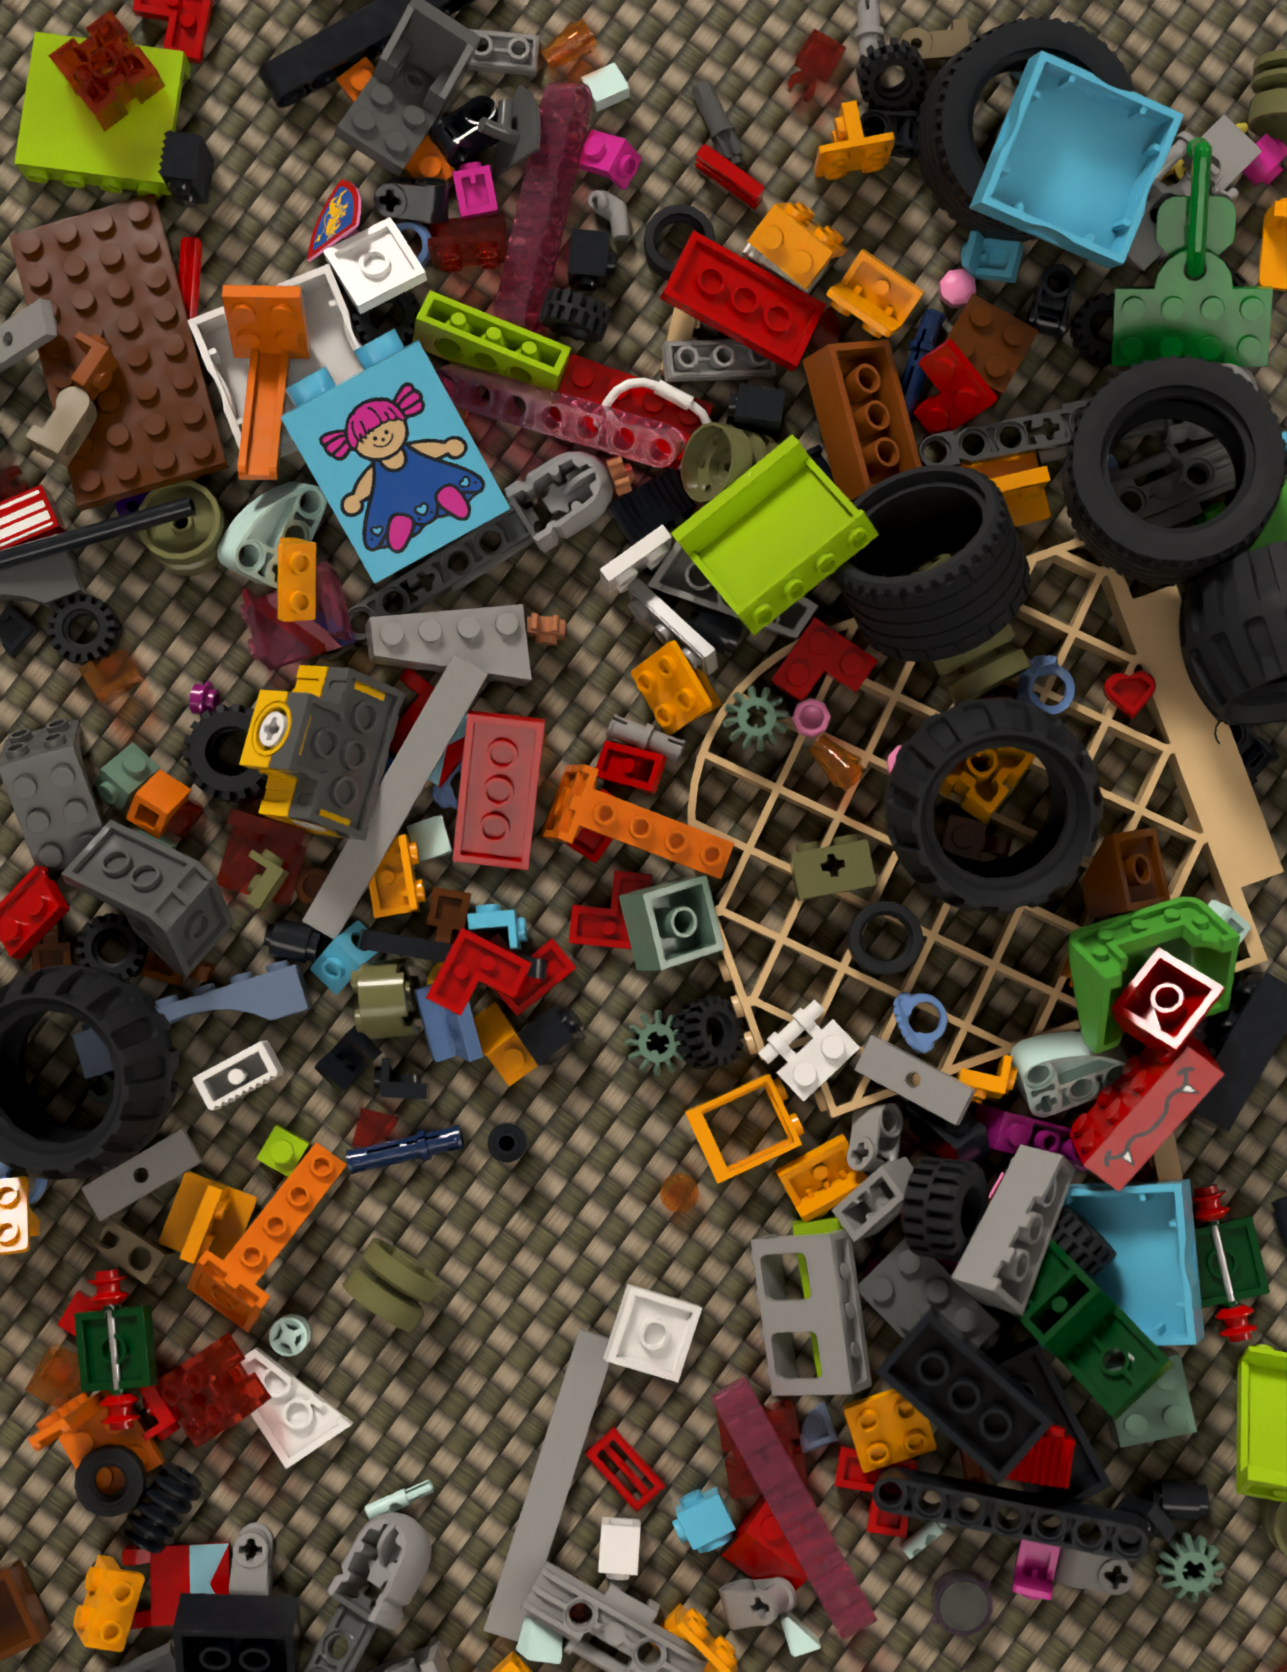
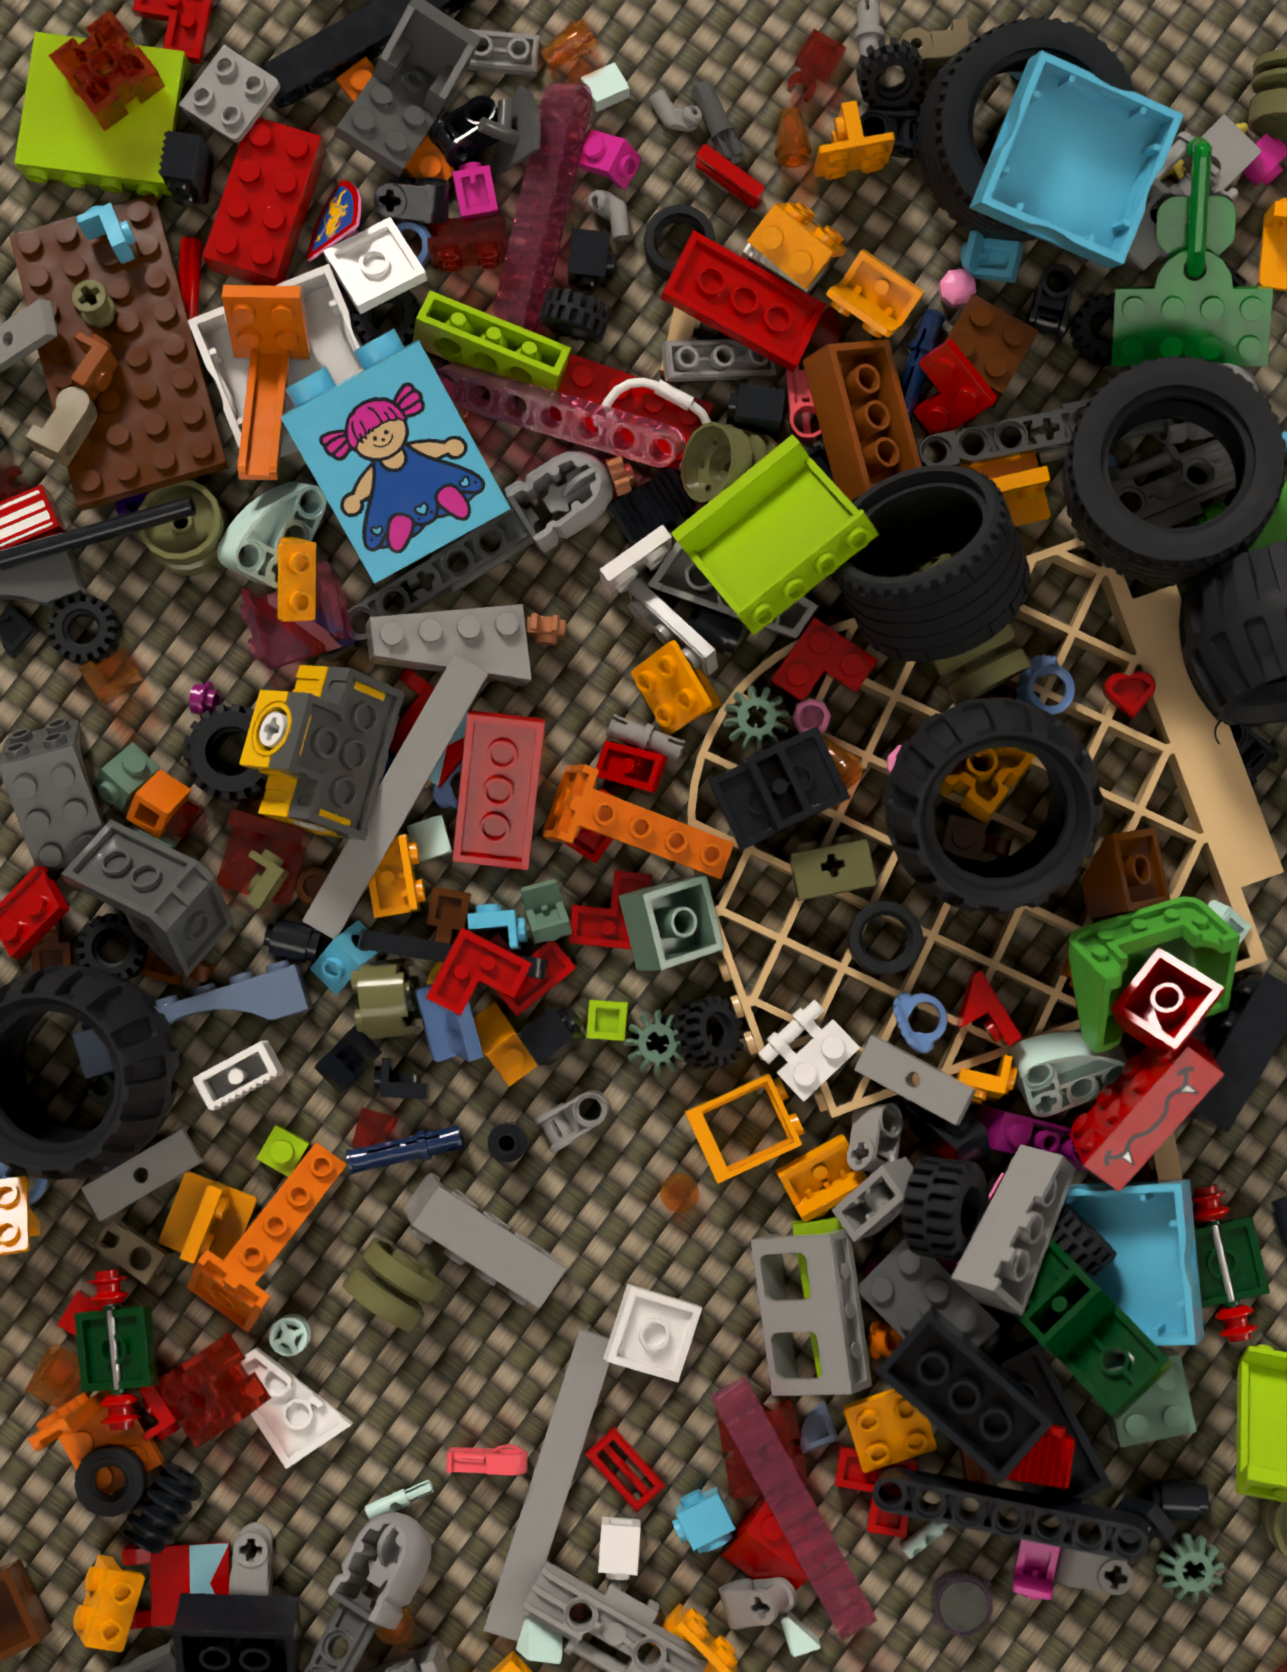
none -> olive bush [72,280,116,328]
none -> medium azure bracket [76,203,136,264]
none -> light grey bracket [179,45,280,142]
none -> red brick [202,117,327,286]
none -> clear orange plate [375,1606,414,1645]
none -> light grey wedge [403,1170,566,1308]
none -> coral piece [446,1444,528,1475]
none -> sand green bracket [520,879,572,944]
none -> light grey piece [533,1090,609,1153]
none -> lime plate [586,999,628,1041]
none -> light grey arm [649,89,702,132]
none -> black bracket [708,726,851,851]
none -> clear orange cone [774,107,812,168]
none -> coral piece [785,366,822,444]
none -> orange plate [868,1320,903,1359]
none -> red slope [956,970,1022,1046]

